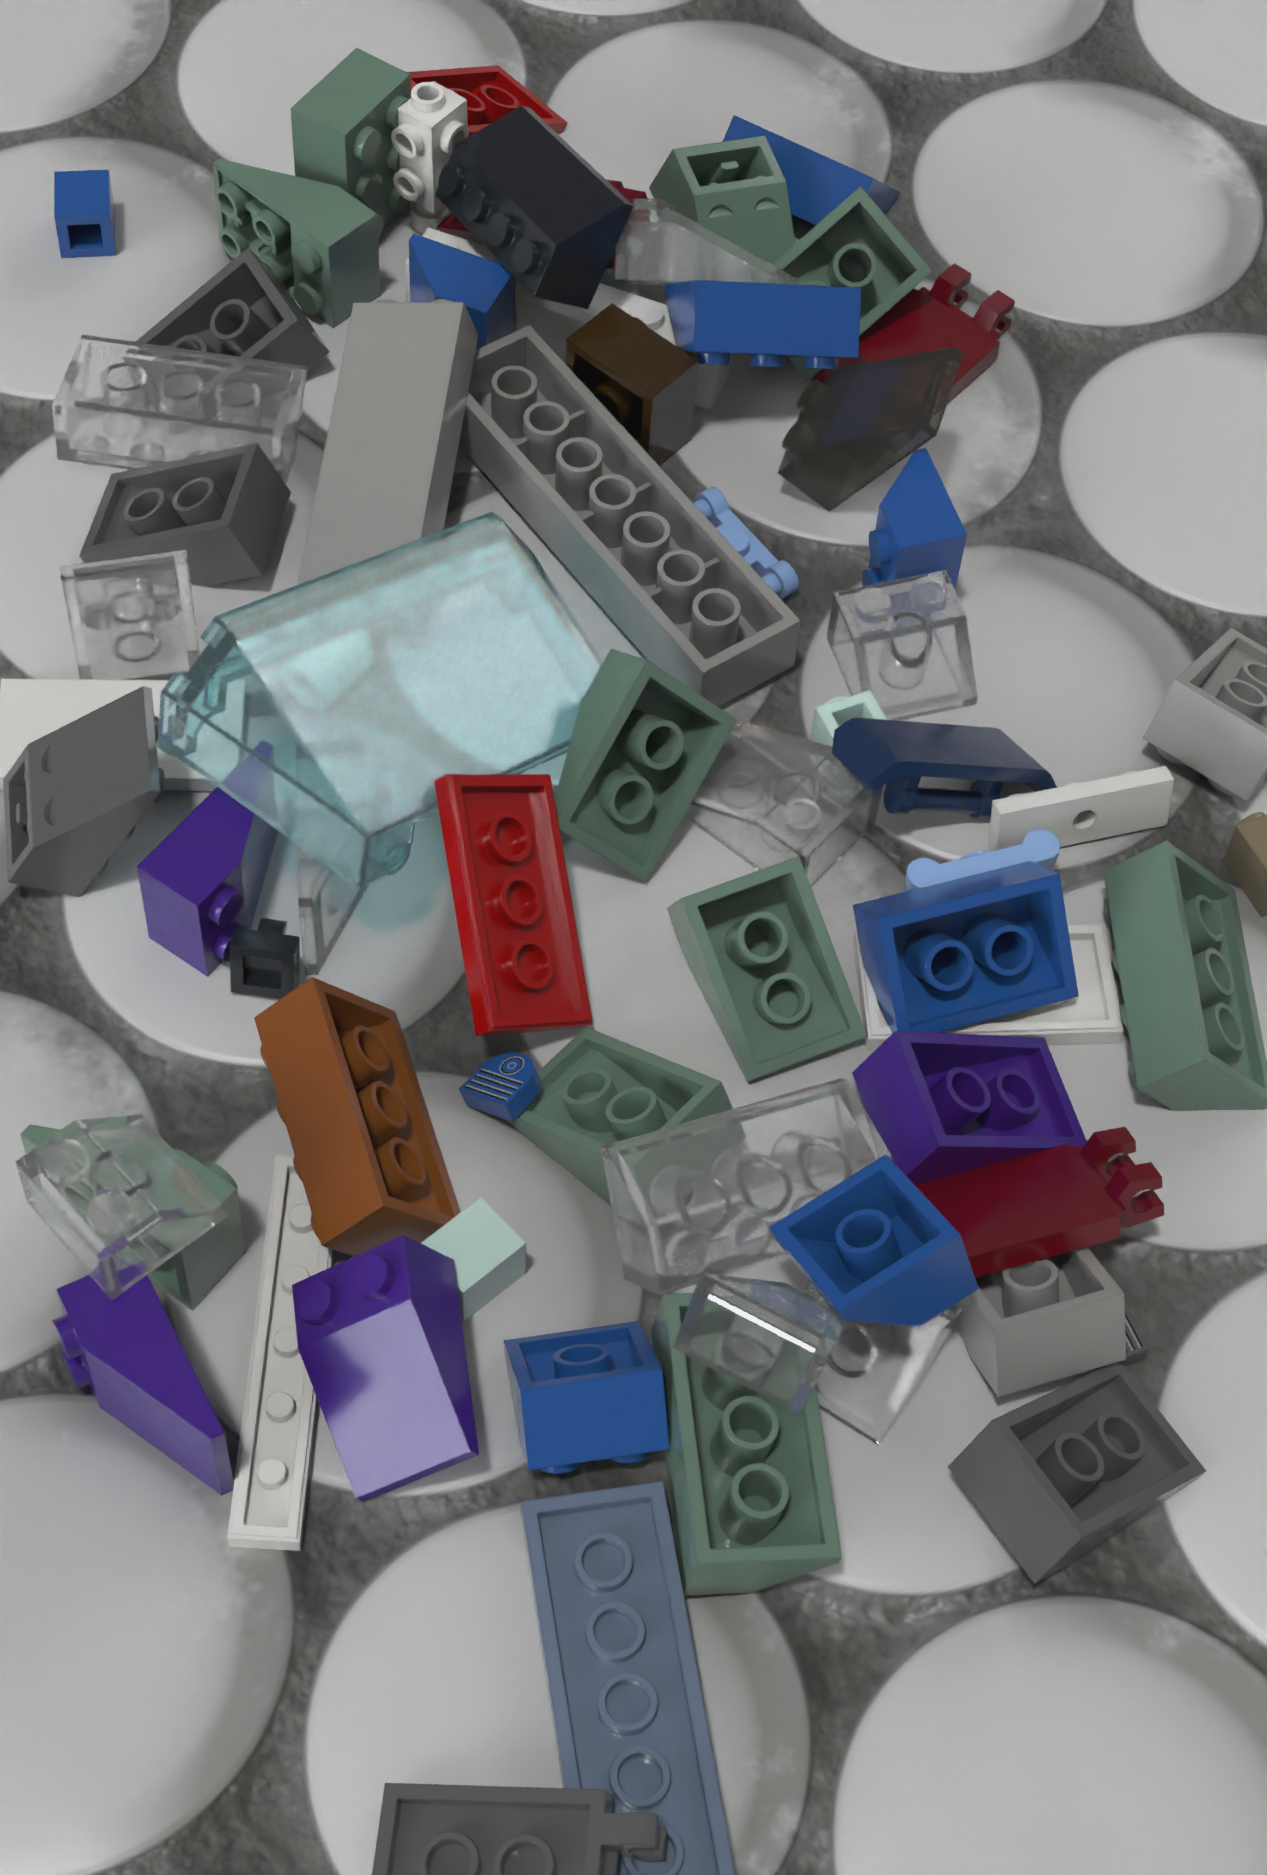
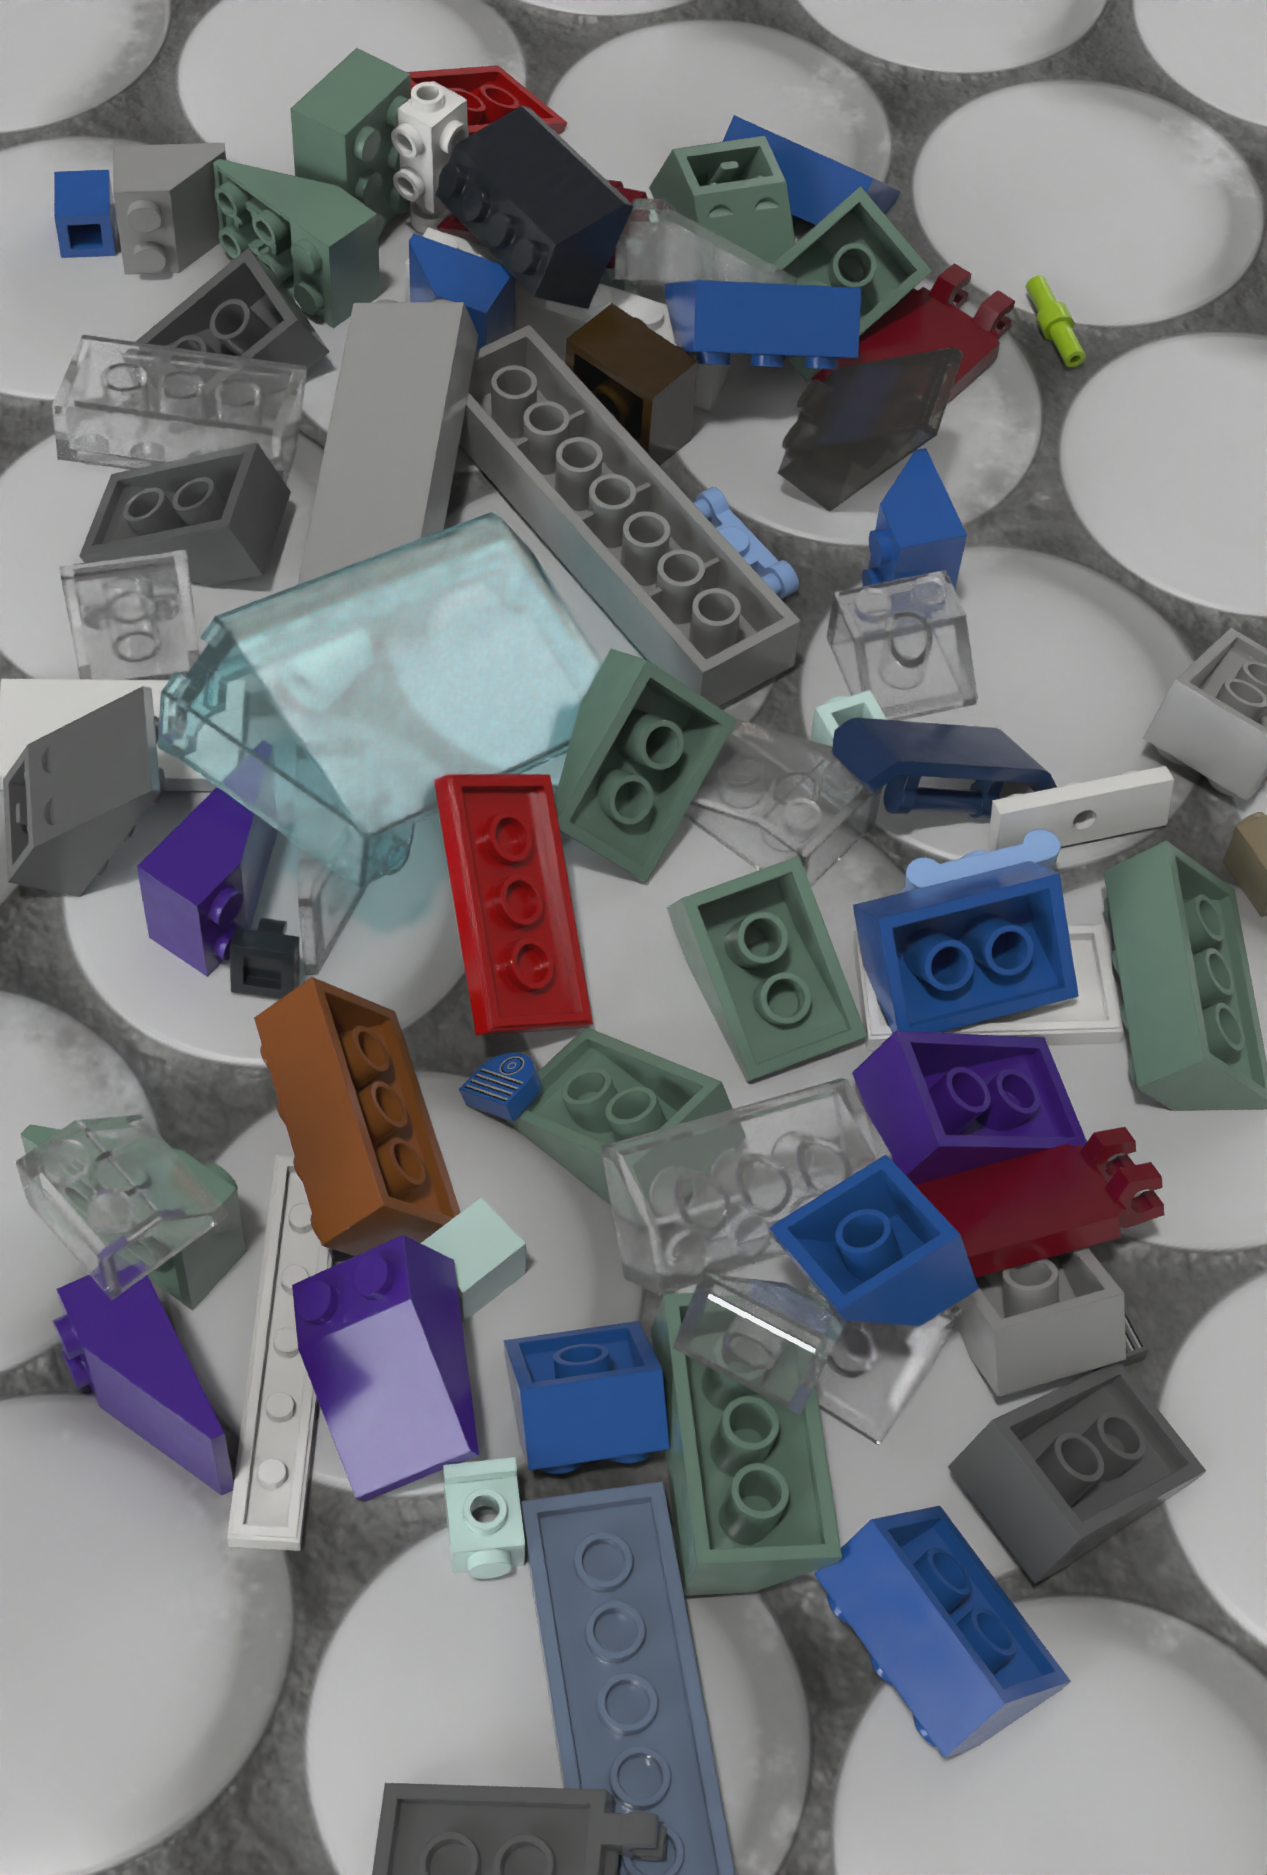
none -> light grey slope [113,143,226,275]
none -> light aqua brick [443,1457,525,1579]
none -> blue slope [814,1505,1071,1758]
none -> lime bar [1025,275,1086,367]

